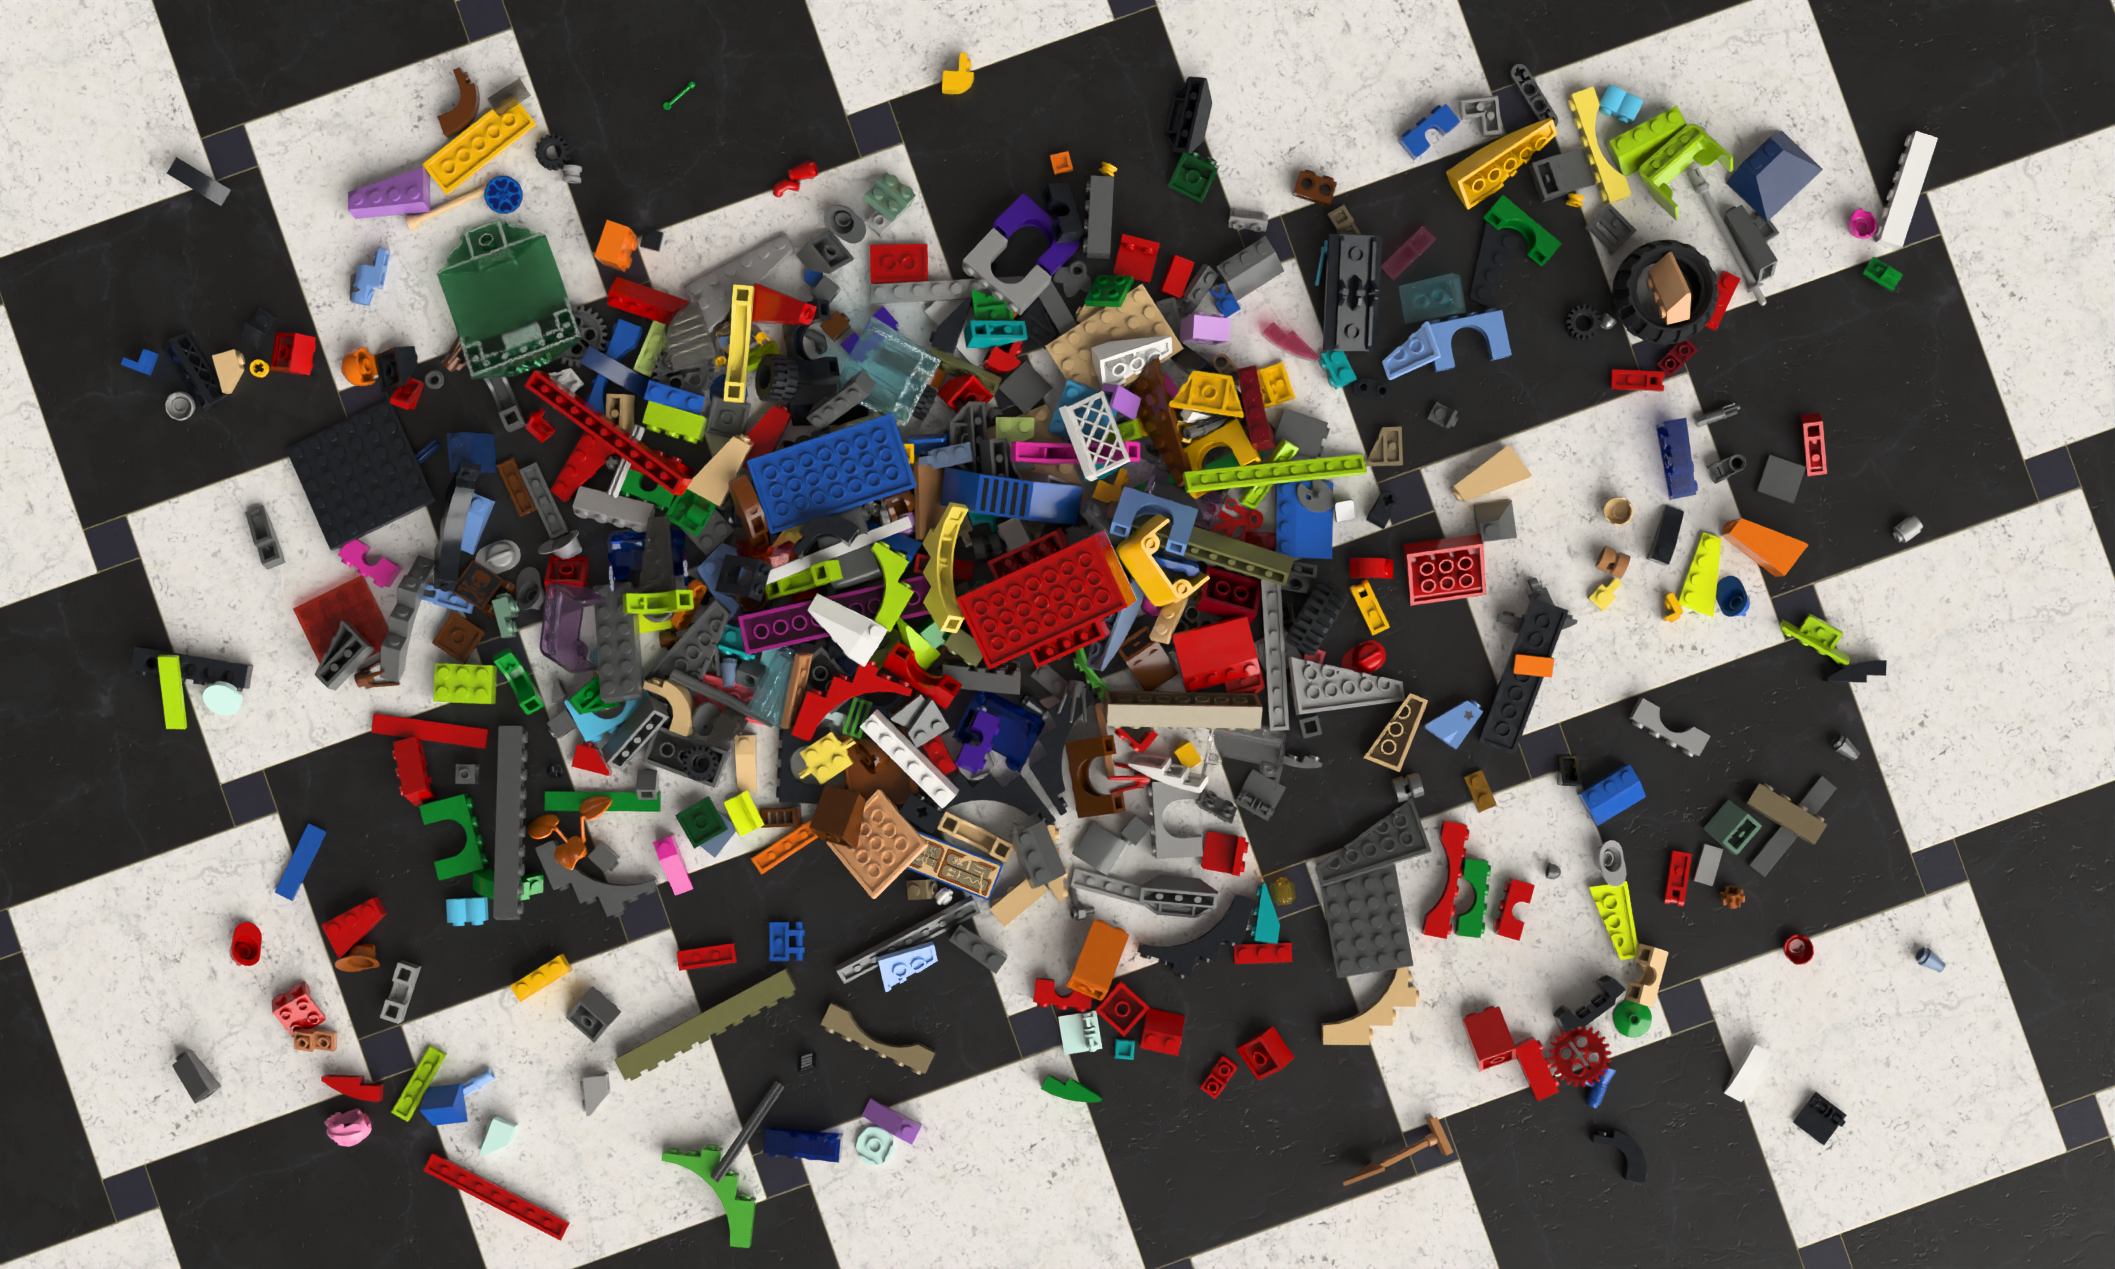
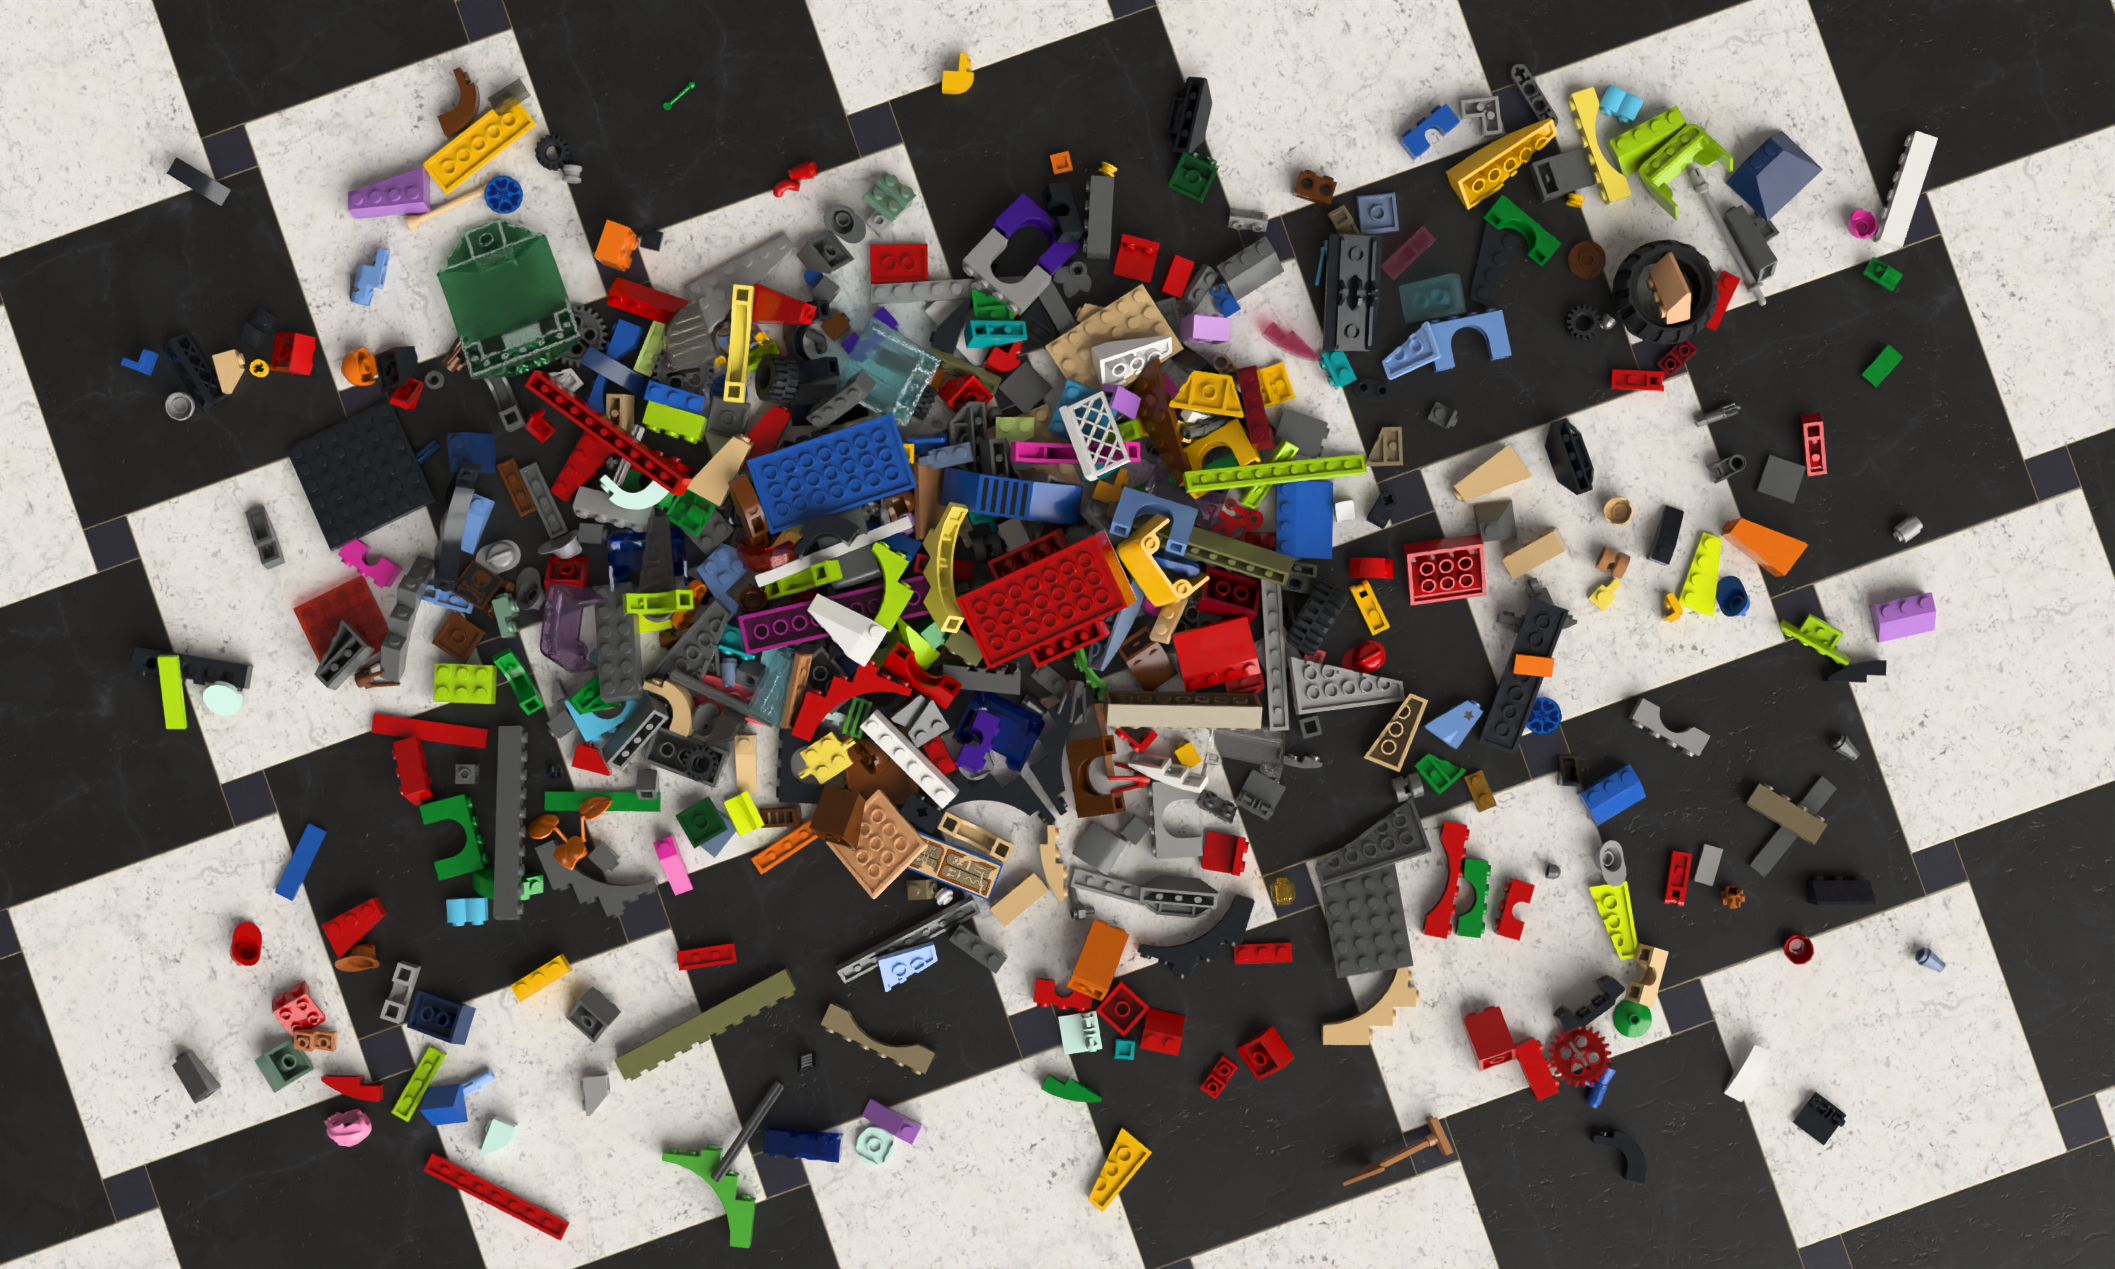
black panel [715,554,772,602] -> none
blue plate [769,922,805,961] -> none
dark grey slope [1009,820,1066,889] -> none
green plate [1084,275,1134,307] -> none
teal slope [1250,882,1280,944] -> none
dark grey piece [1296,479,1335,512] -> none
dark grey plate [1585,204,1637,255] -> none
clear blue wedge [1656,418,1698,500] -> none
sand green slope [1703,800,1762,855] -> none
none -> sand green slope [254,1037,314,1093]
none -> dark blue slope [407,990,476,1045]
none -> dark grey brick [578,523,608,545]
none -> light aqua arch [599,474,669,510]
none -> yellow wing [1088,1127,1152,1212]
none -> sand blue tile [1356,192,1399,235]
none -> green wing [1412,753,1466,795]
none -> tan wedge [1502,528,1568,579]
none -> clear blue tile [1526,697,1562,735]
none -> black wedge [1545,418,1594,495]
none -> reddish brown tile [1567,241,1606,279]
none -> black slope [1807,876,1876,905]
none -> green slope [1861,344,1903,387]
none -> medium lavender slope [1869,592,1936,643]

